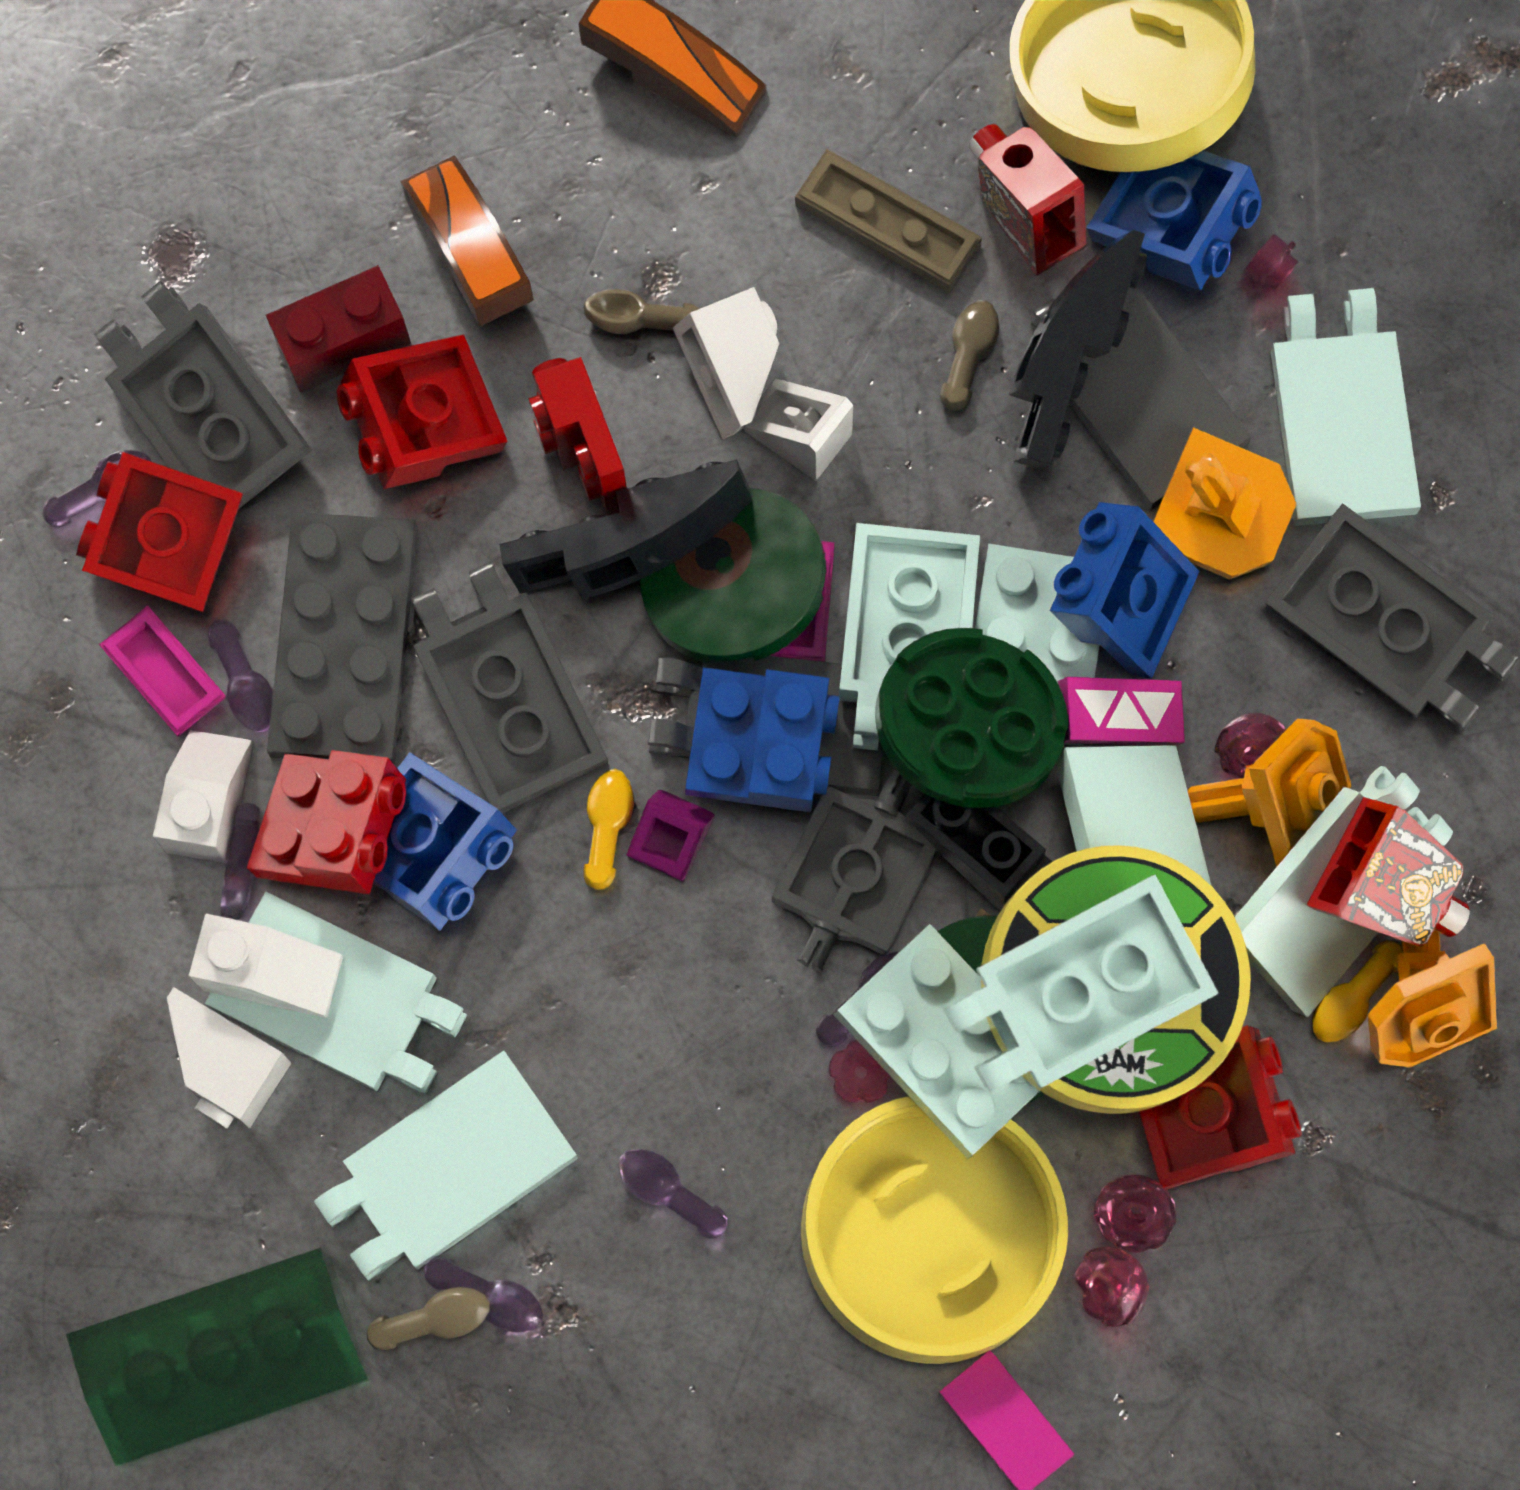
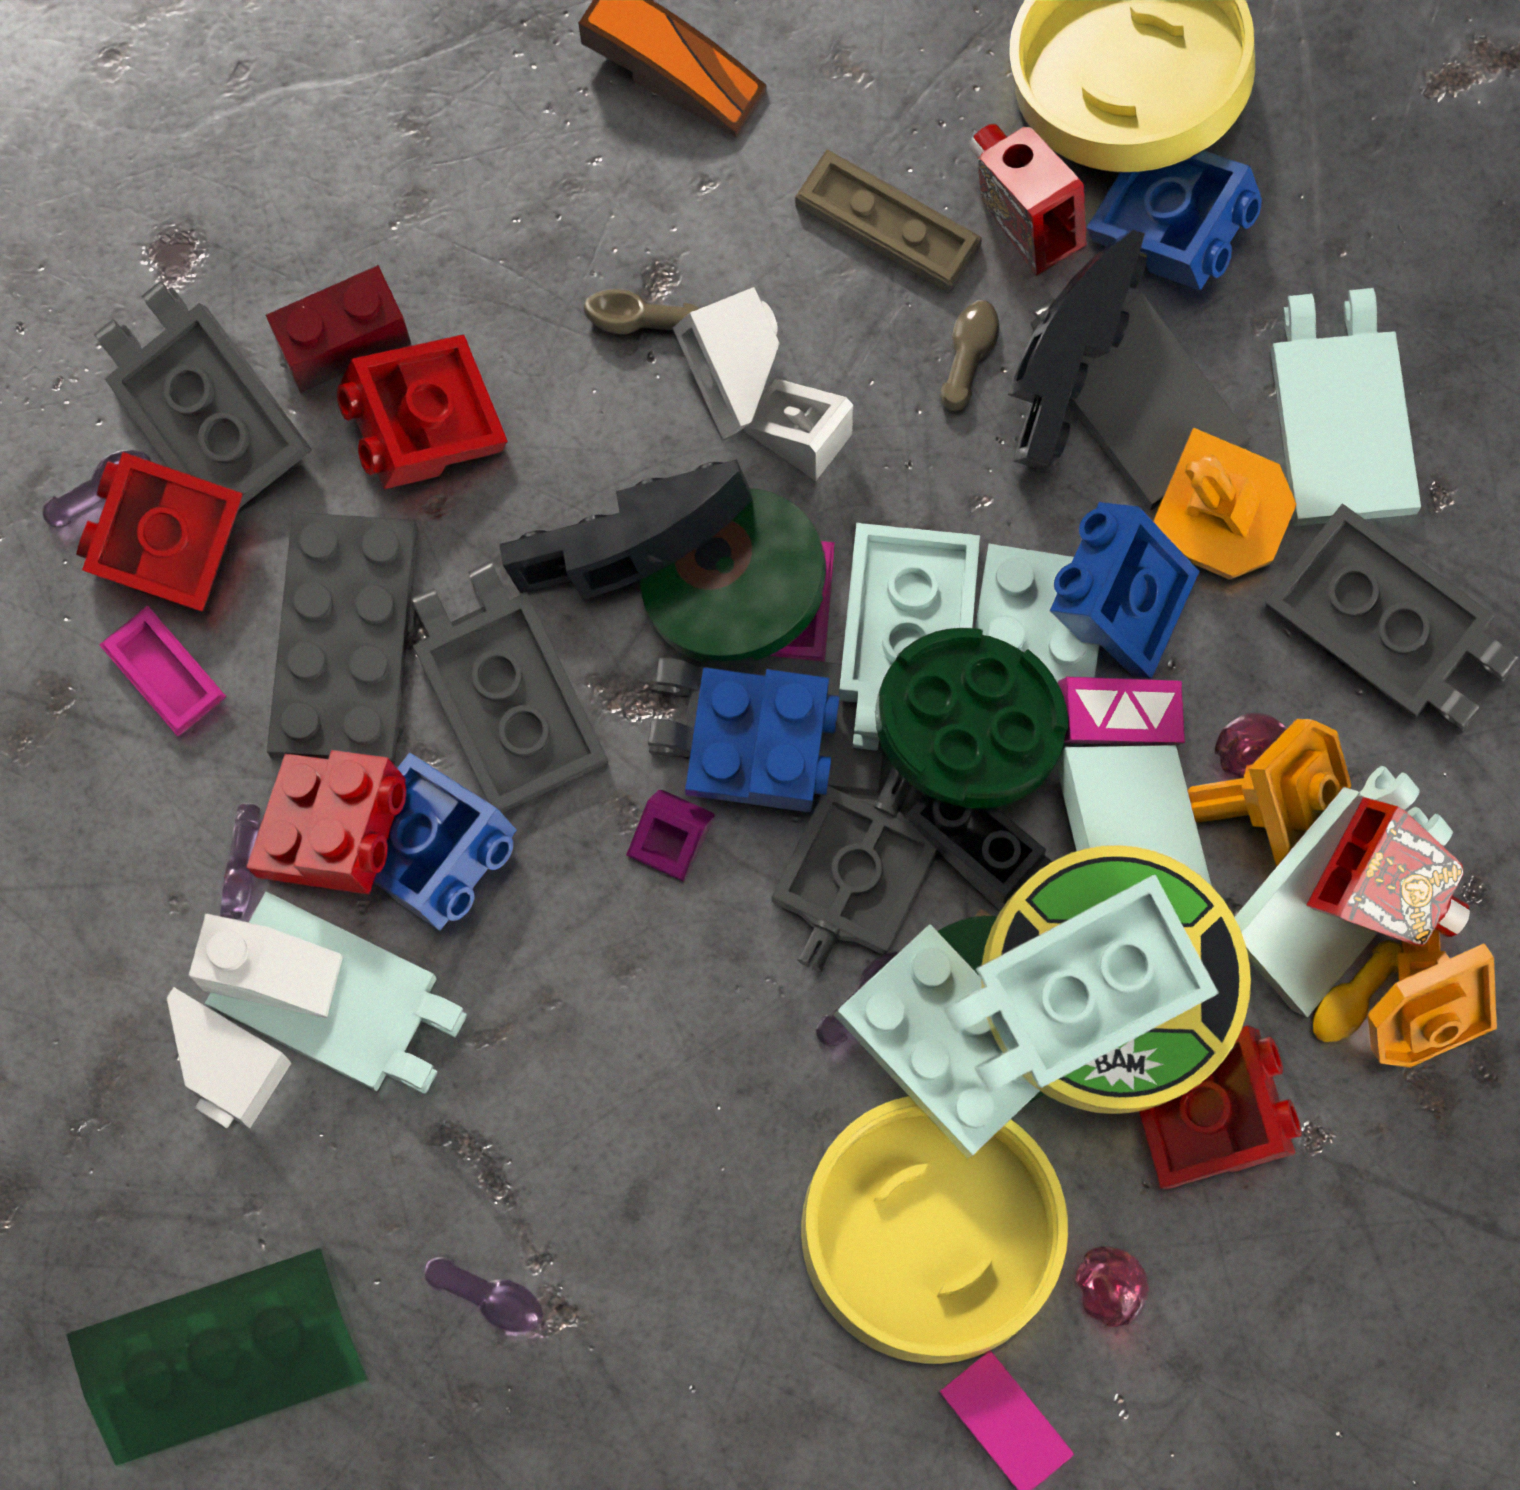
white slope [153,730,254,864] -> none
clear purple piece [207,620,273,732] -> none
light aqua tile [314,1050,578,1281] -> none
dark tan piece [367,1287,490,1350] -> none
slope [401,155,534,327] -> none
red plate [528,357,627,515] -> none
yellow piece [583,769,634,890] -> none
clear purple piece [618,1149,728,1239] -> none
clear pink plate [829,1041,891,1103] -> none
clear pink plate [1094,1174,1177,1253] -> none
clear pink plate [1243,234,1299,290] -> none

